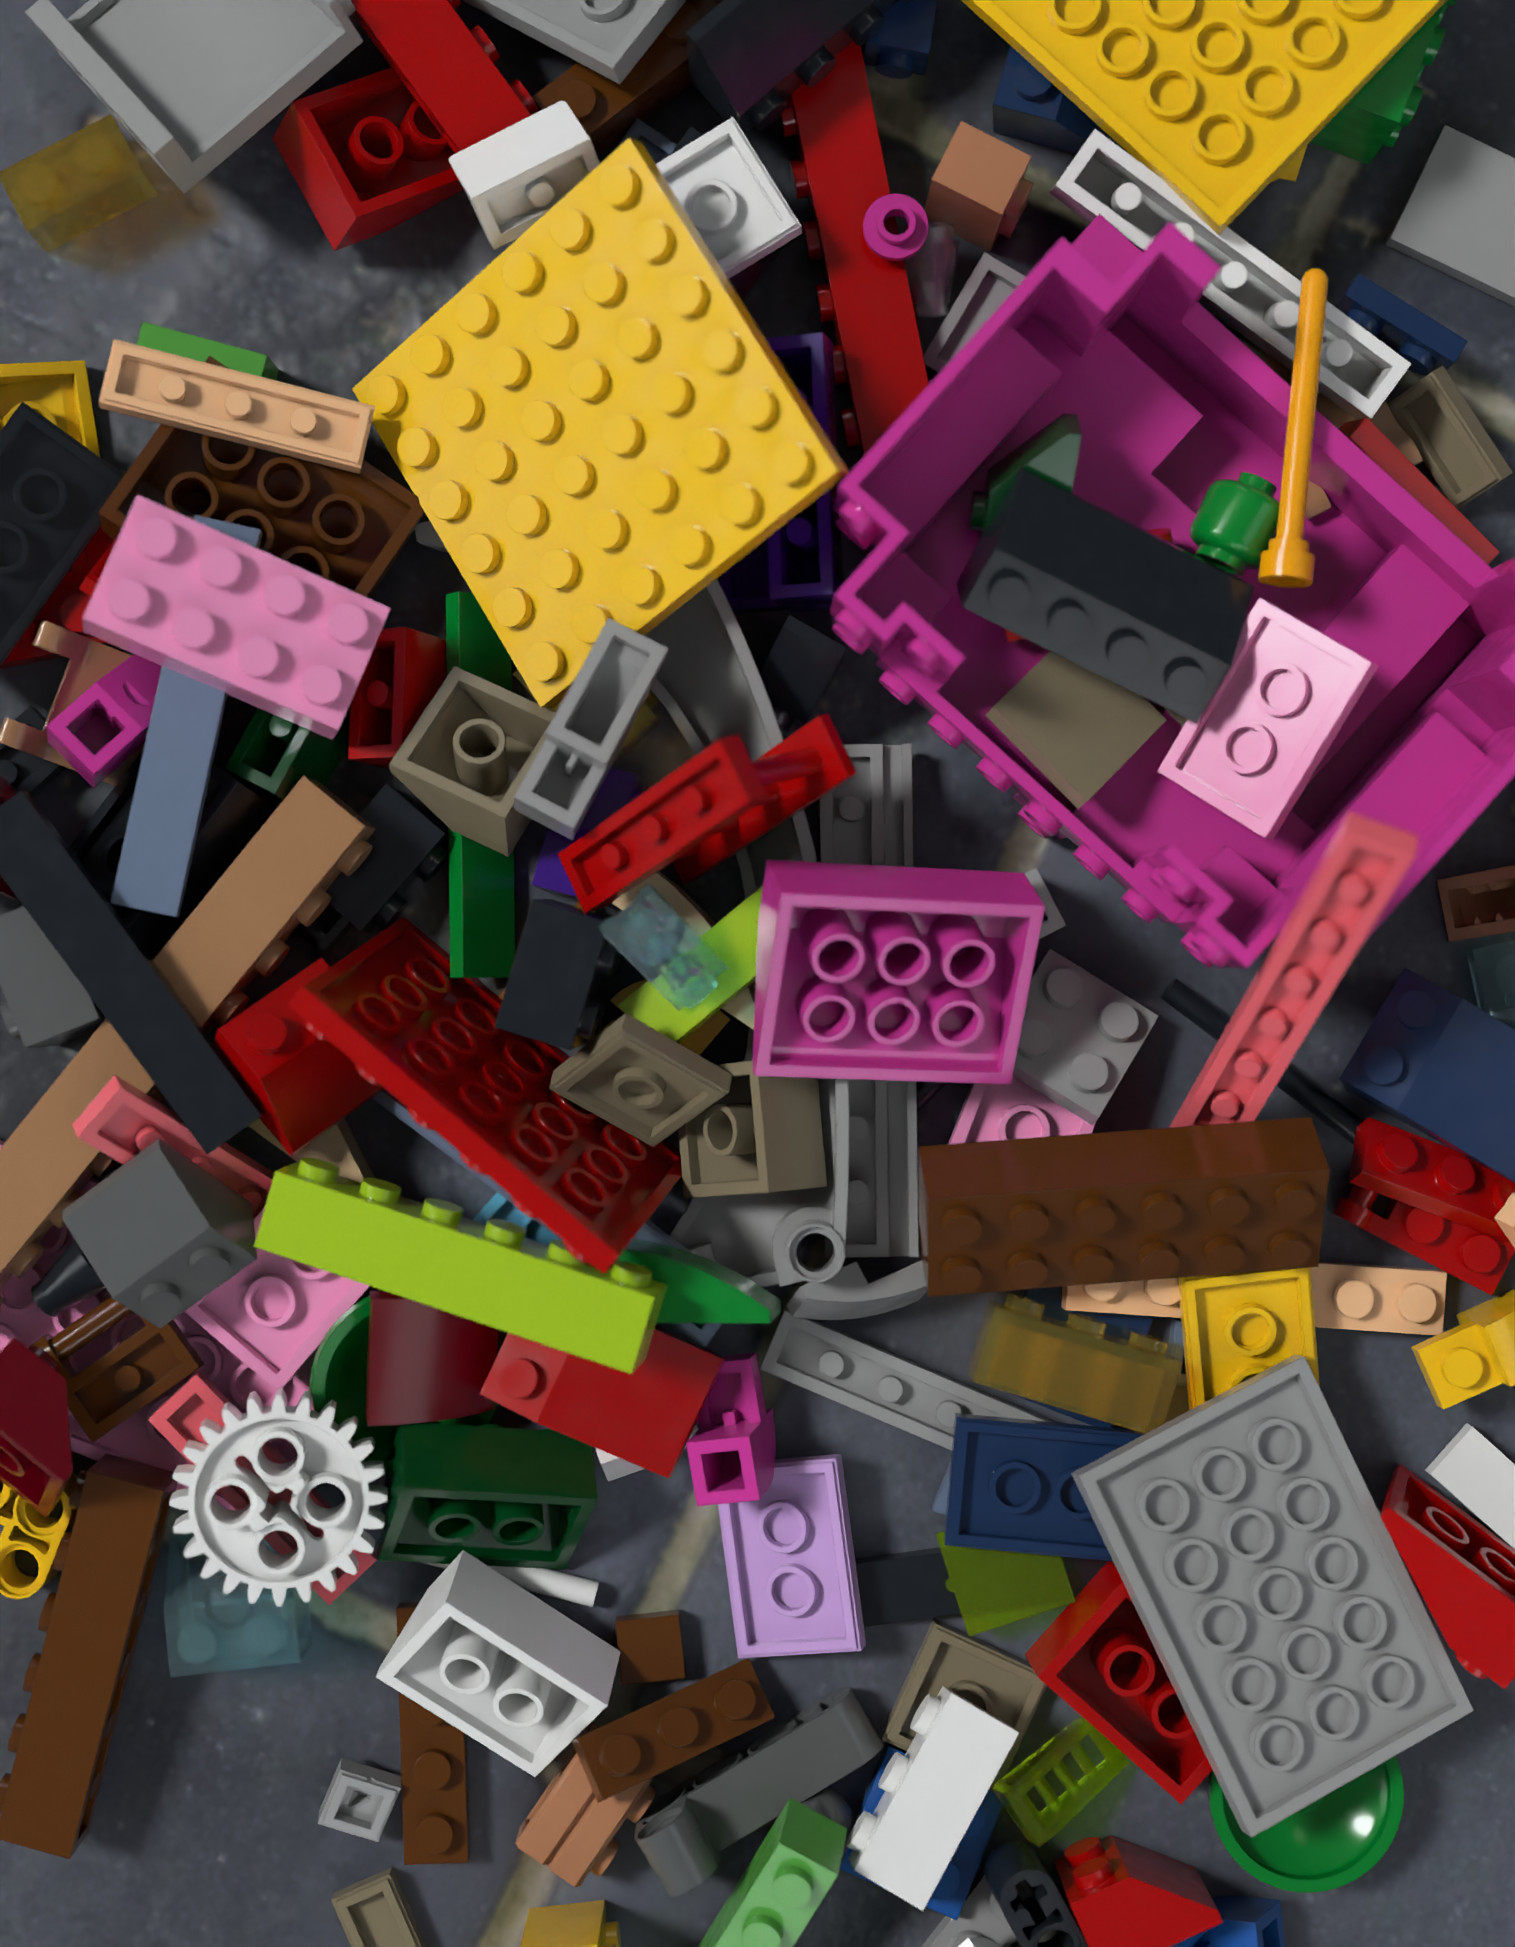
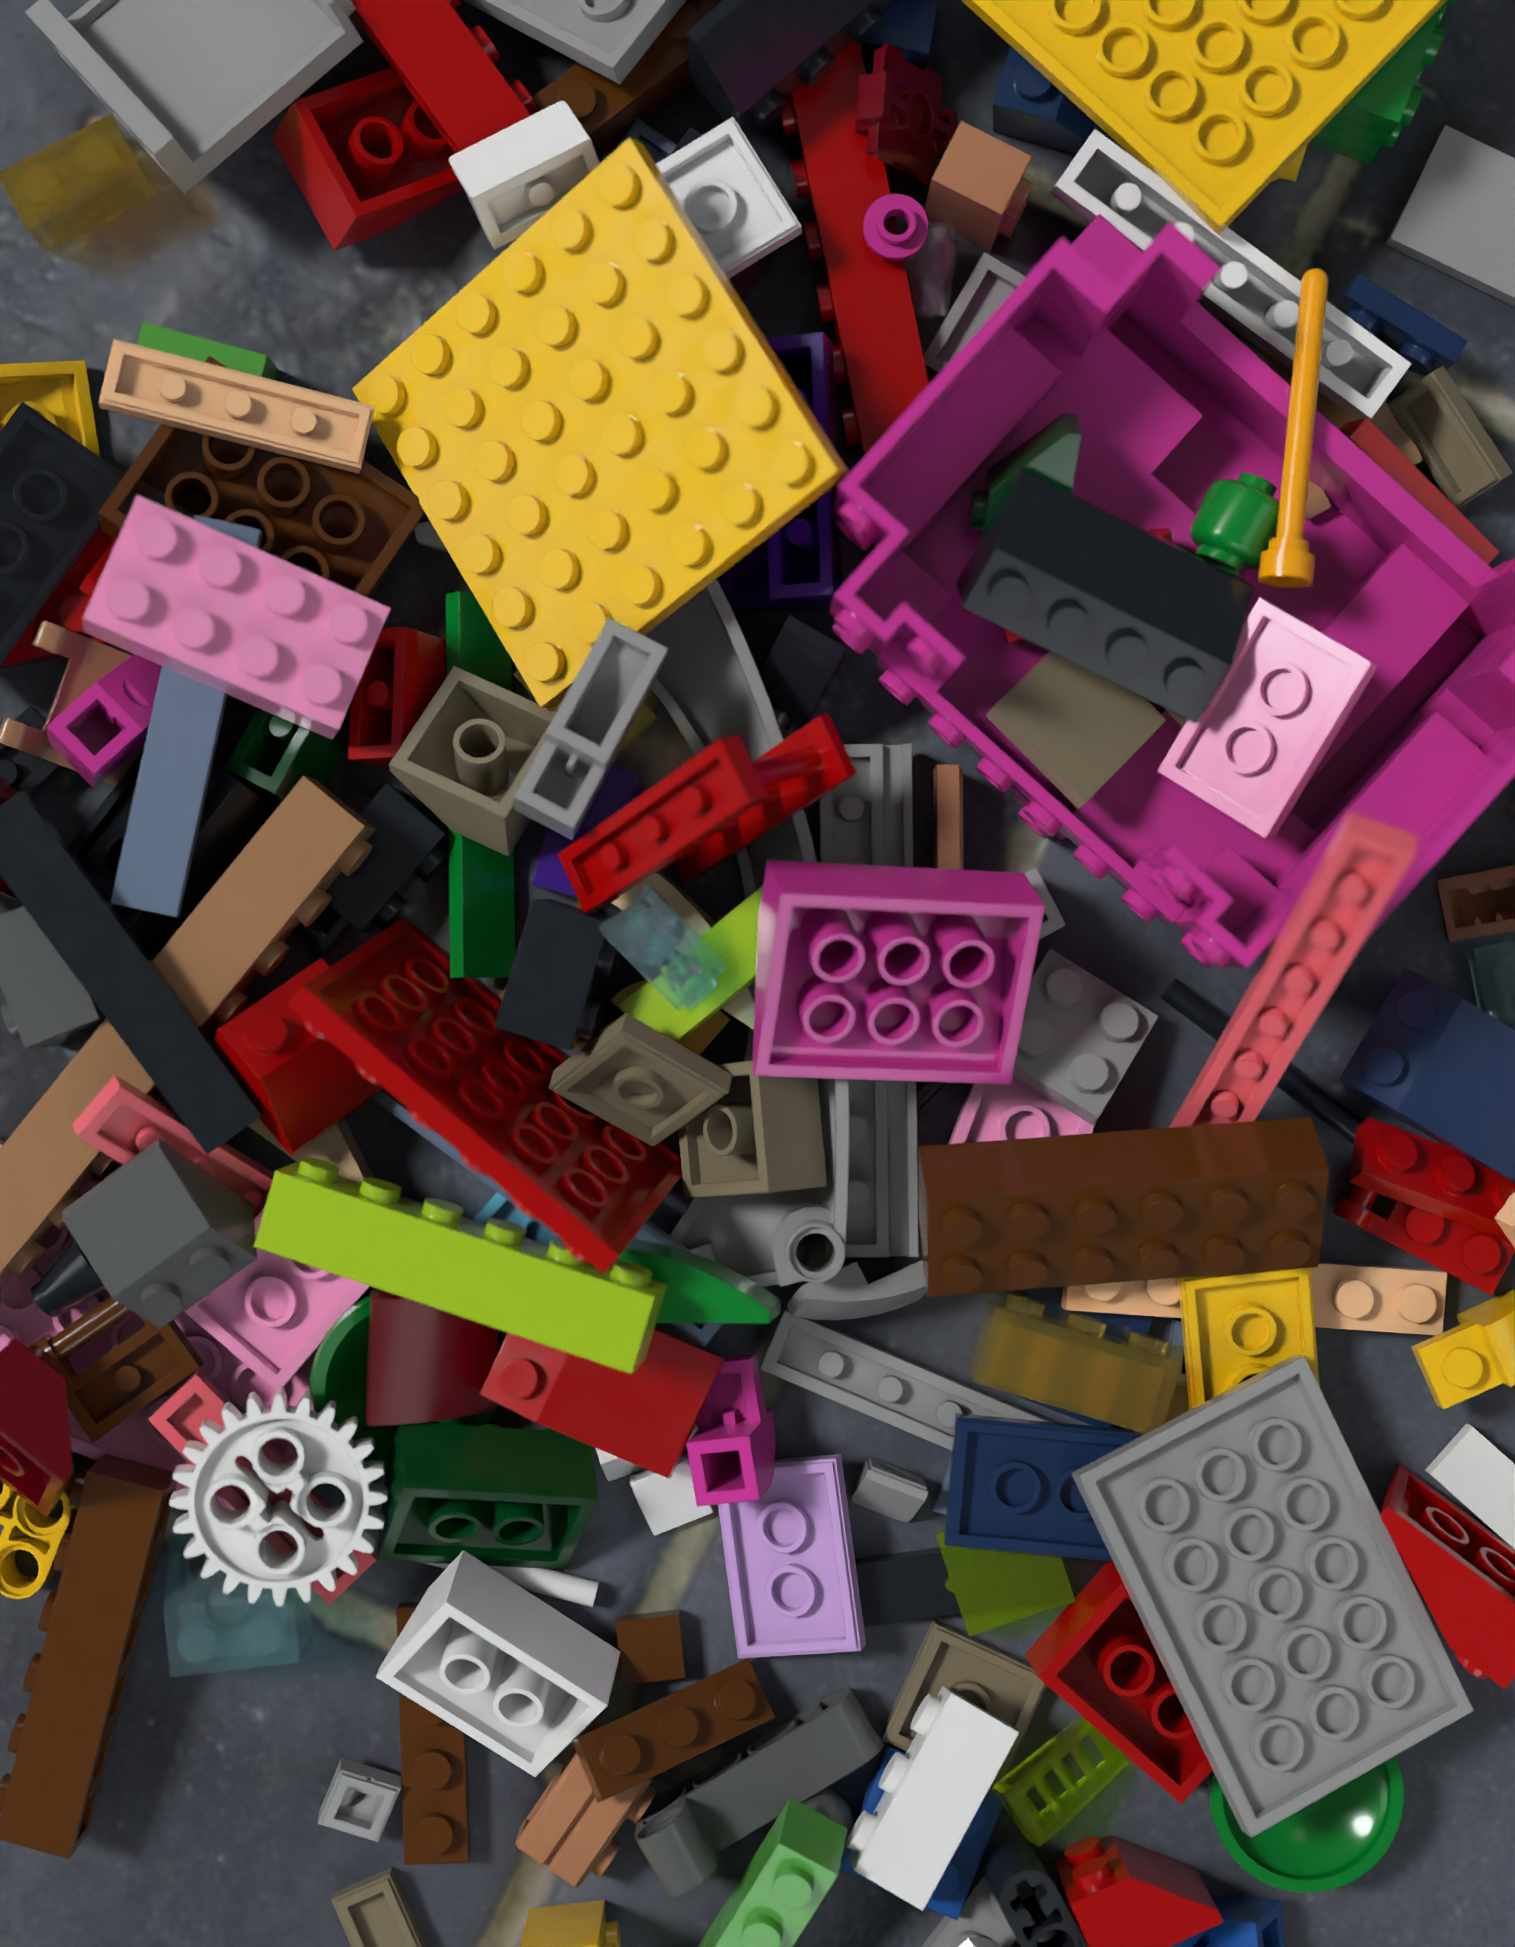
none -> white slope [629,1453,713,1536]
none -> light grey slope [851,1456,929,1522]
none -> dark red piece [855,43,958,186]
none -> nougat tile [932,764,963,870]

